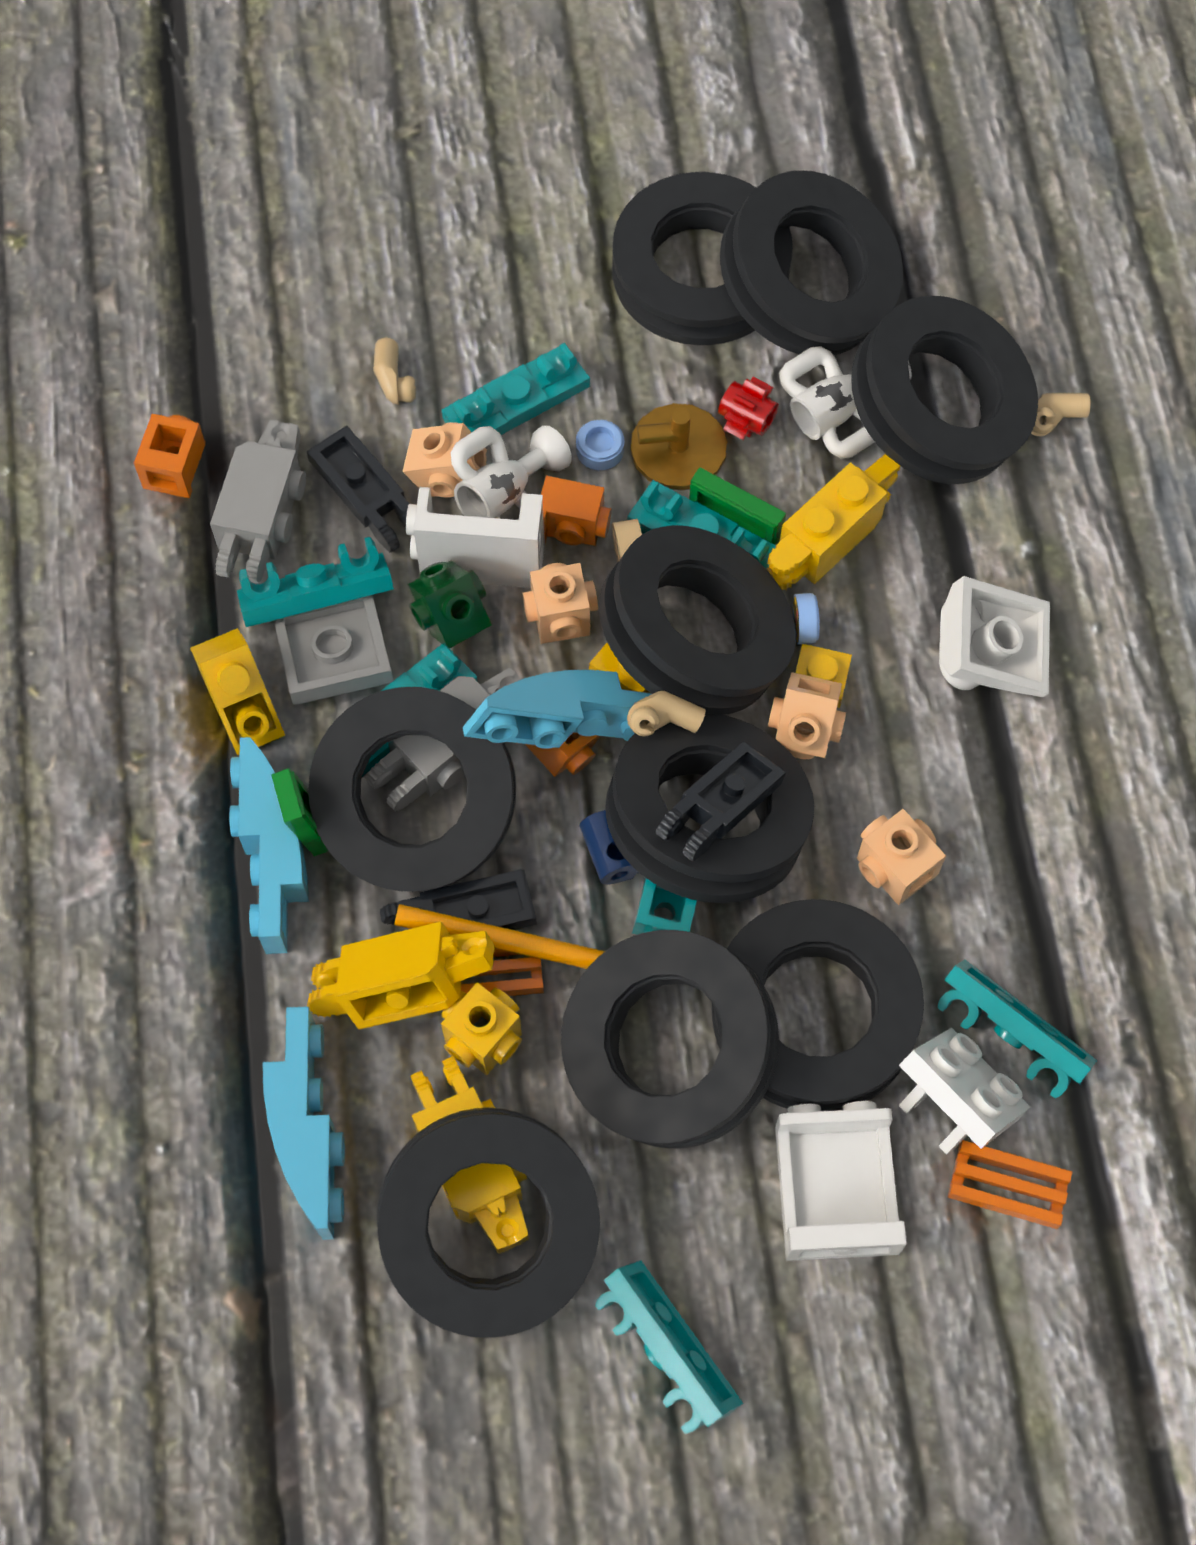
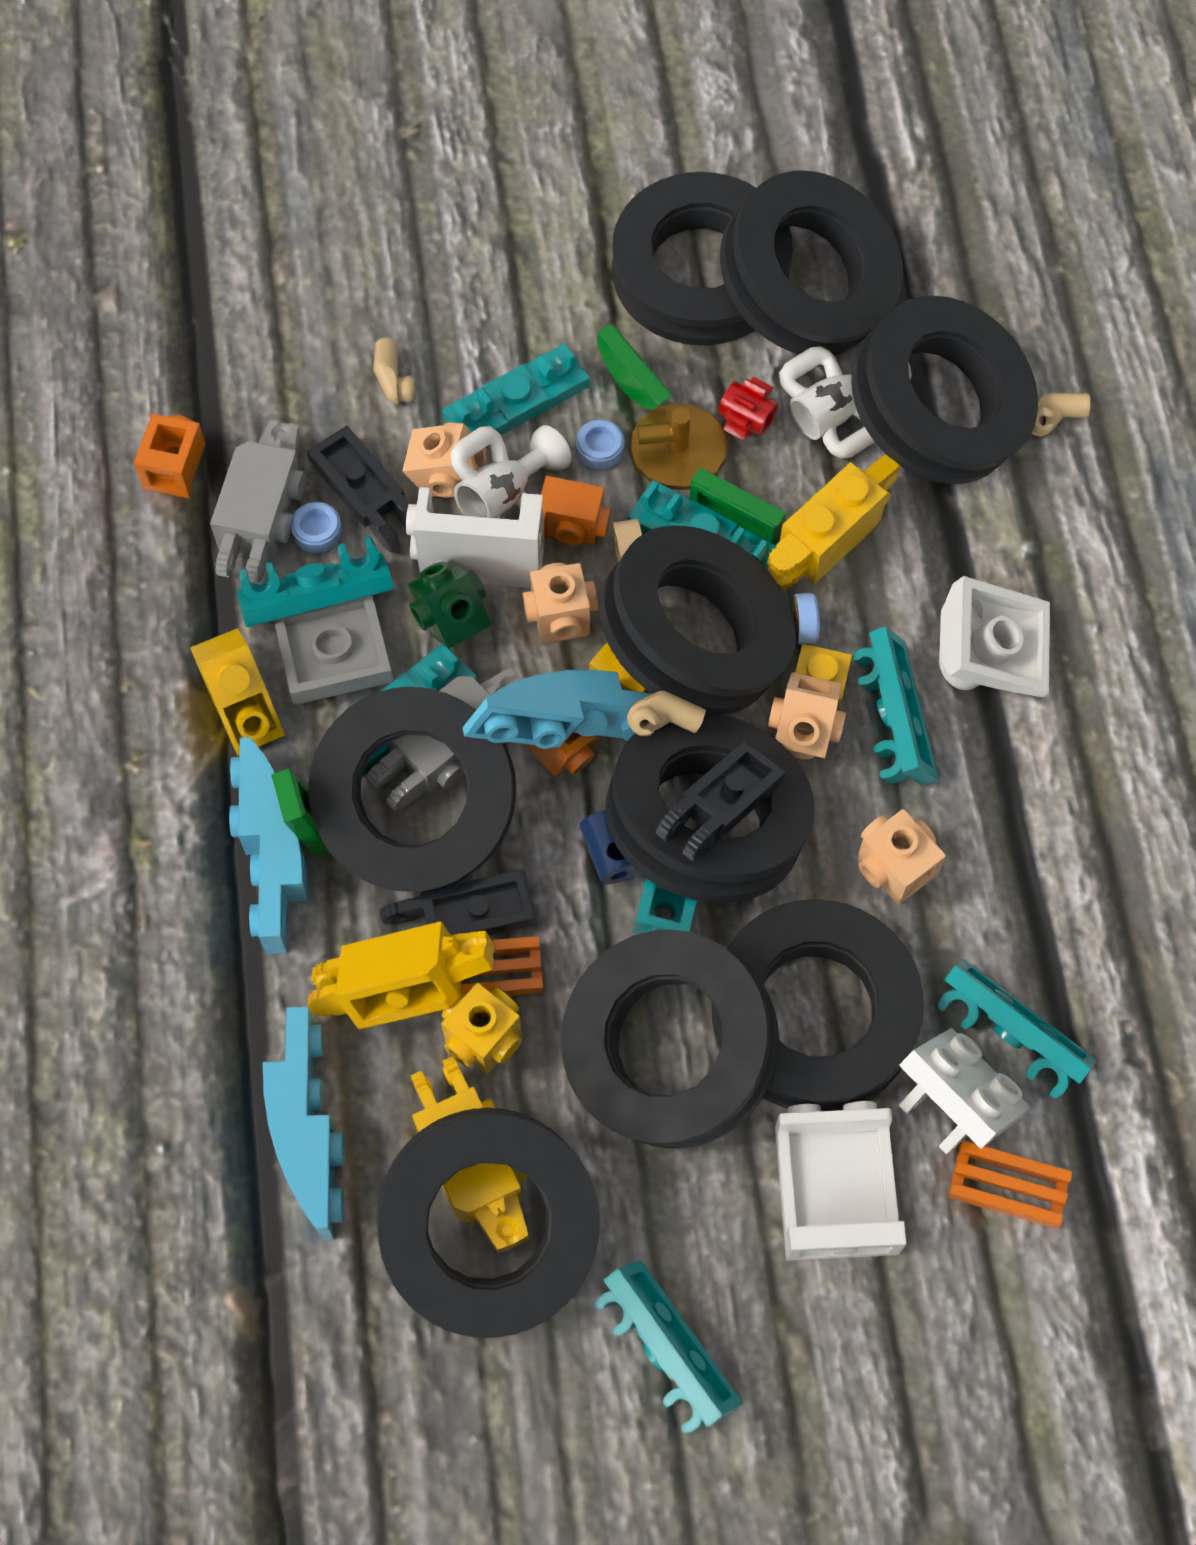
light orange bar [394,904,605,969] -> none
none -> light blue tile [291,502,342,554]
none -> green tile [597,323,672,410]
none -> teal plate [852,626,939,786]

